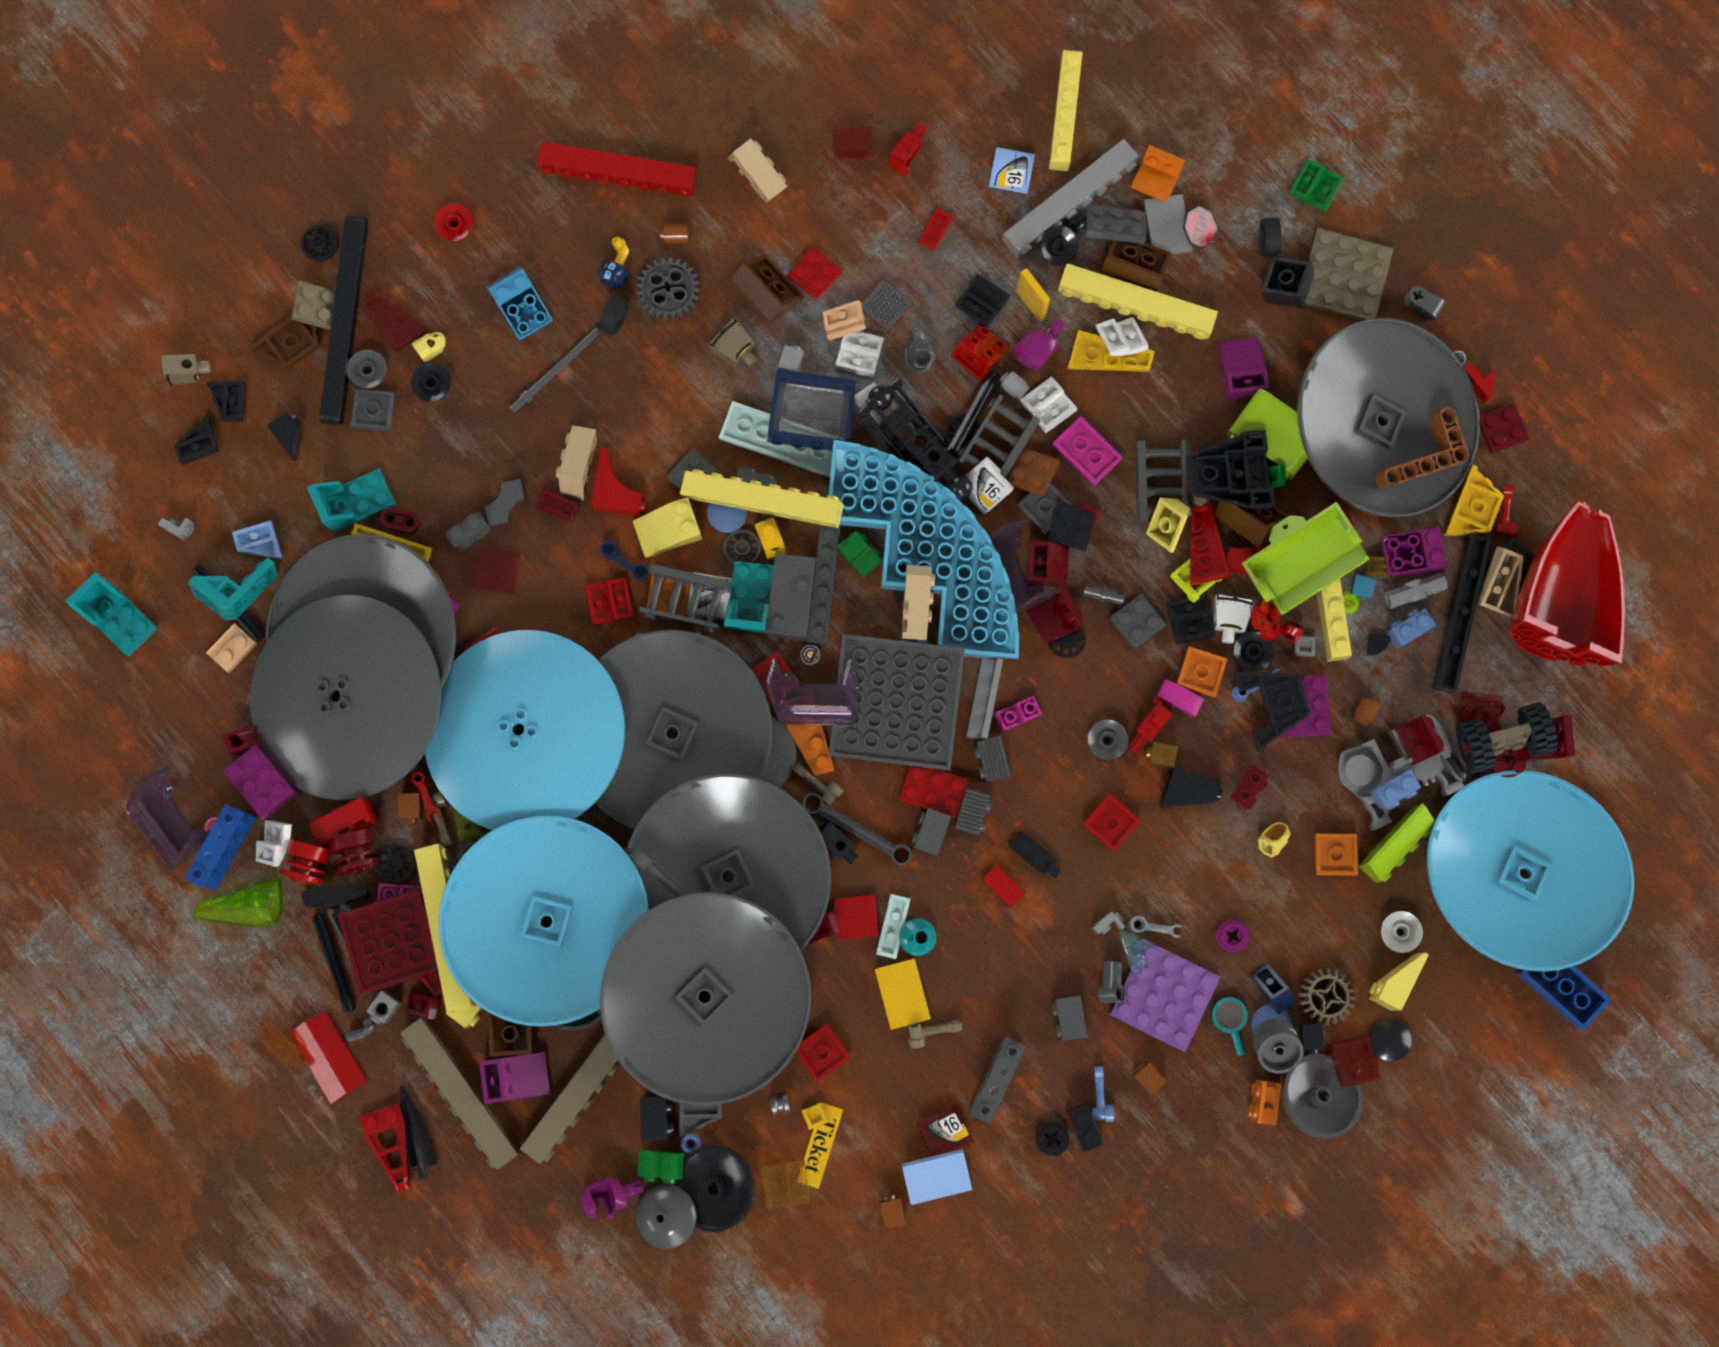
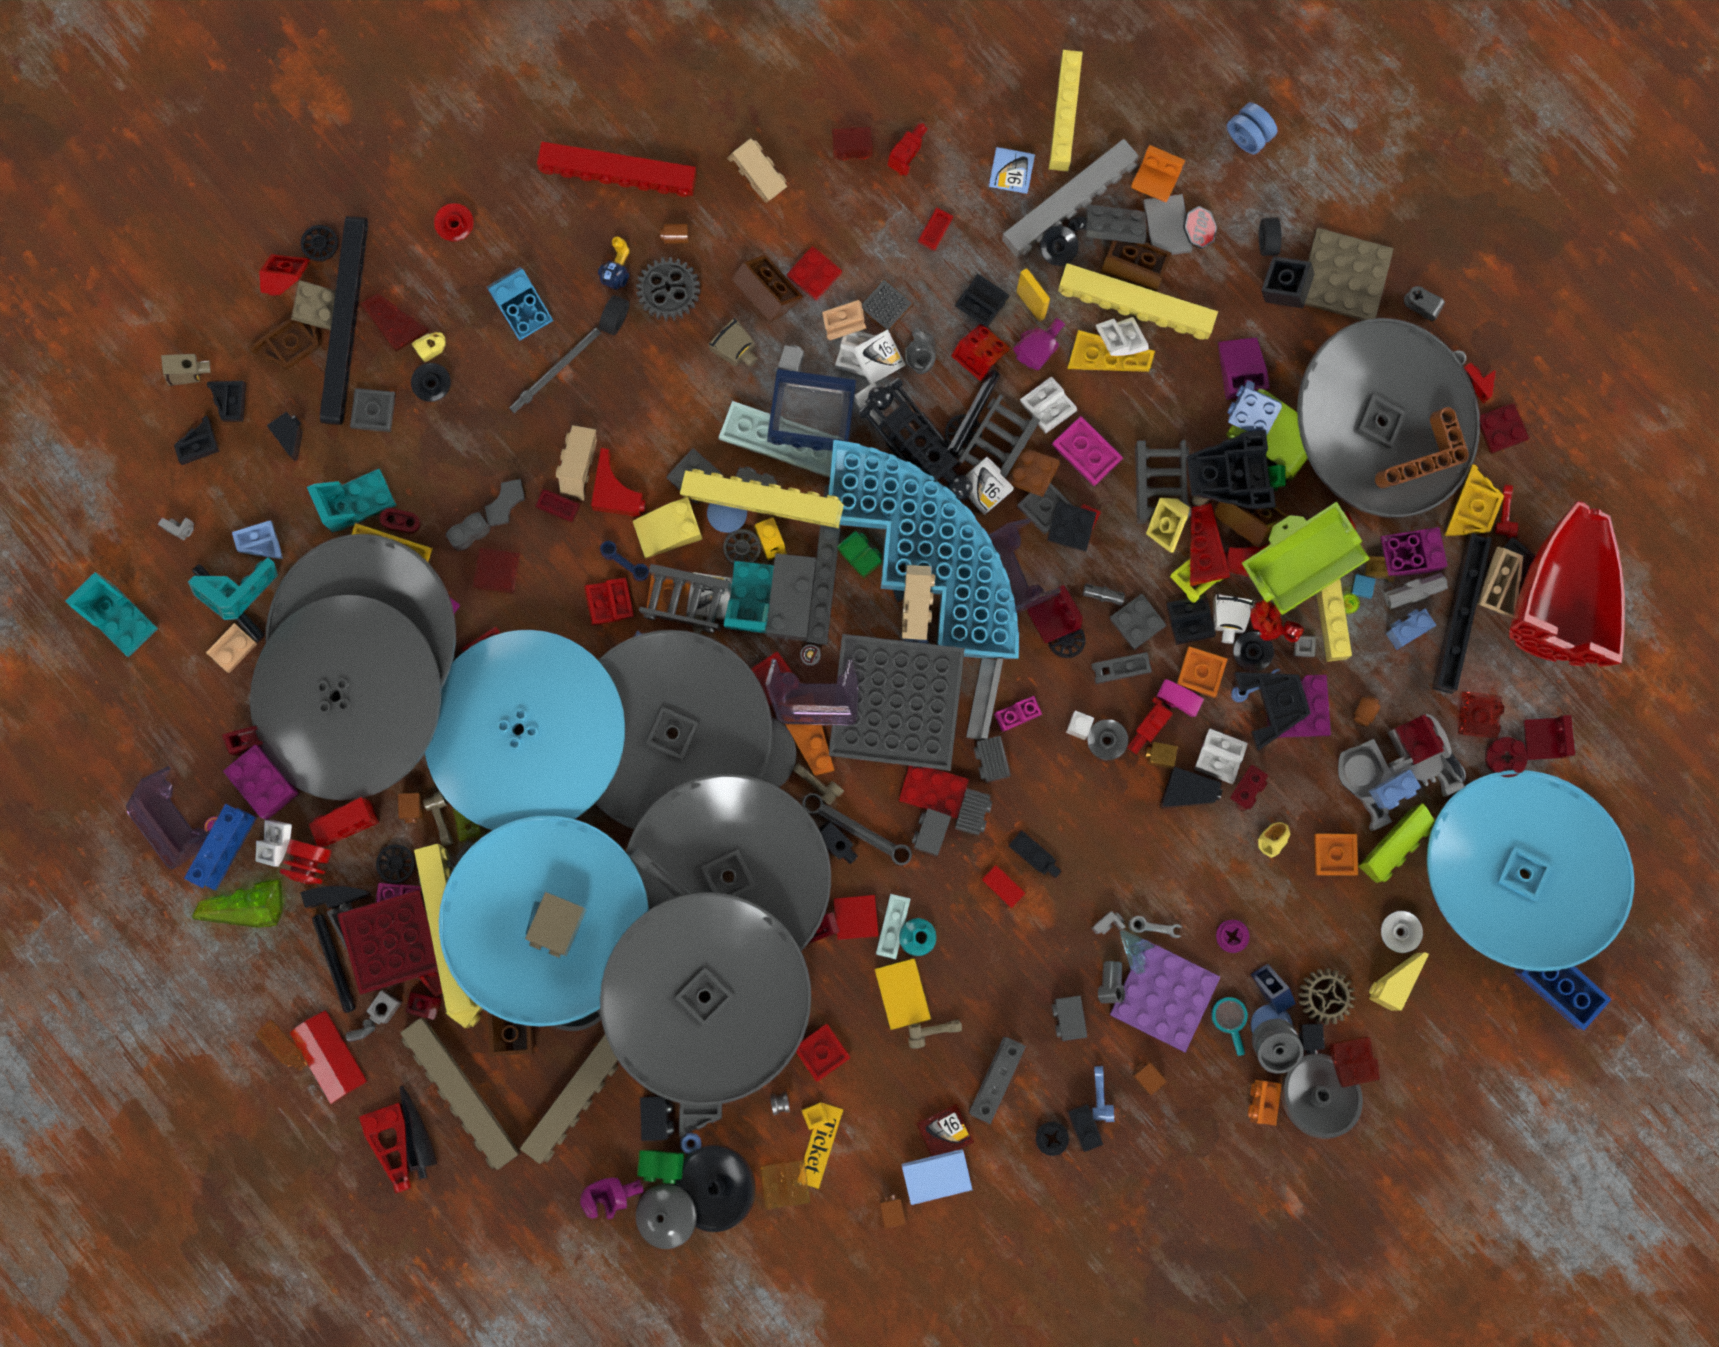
dark red wheel [328,829,380,876] -> none
dark grey dish [347,350,387,389] -> none
red brick [411,772,441,823] -> none
magenta slope [479,1052,551,1104] -> none
light grey brick [1000,371,1030,400] -> none
dark red slope [1027,540,1069,588] -> none
red plate [1082,794,1141,852] -> none
green slope [1289,160,1344,213] -> none
black tile [1367,635,1390,656] -> none
black dish [1369,1019,1412,1061] -> none
black plate [1456,702,1557,773] -> none
none -> red slope [259,254,310,296]
none -> dark tan brick [525,892,586,958]
none -> white slope [852,330,905,384]
none -> white brick [1066,711,1094,740]
none -> dark grey plate [1091,652,1152,684]
none -> white slope [1194,729,1248,784]
none -> medium blue wheel [1227,102,1278,154]
none -> medium blue bracket [1227,380,1282,436]

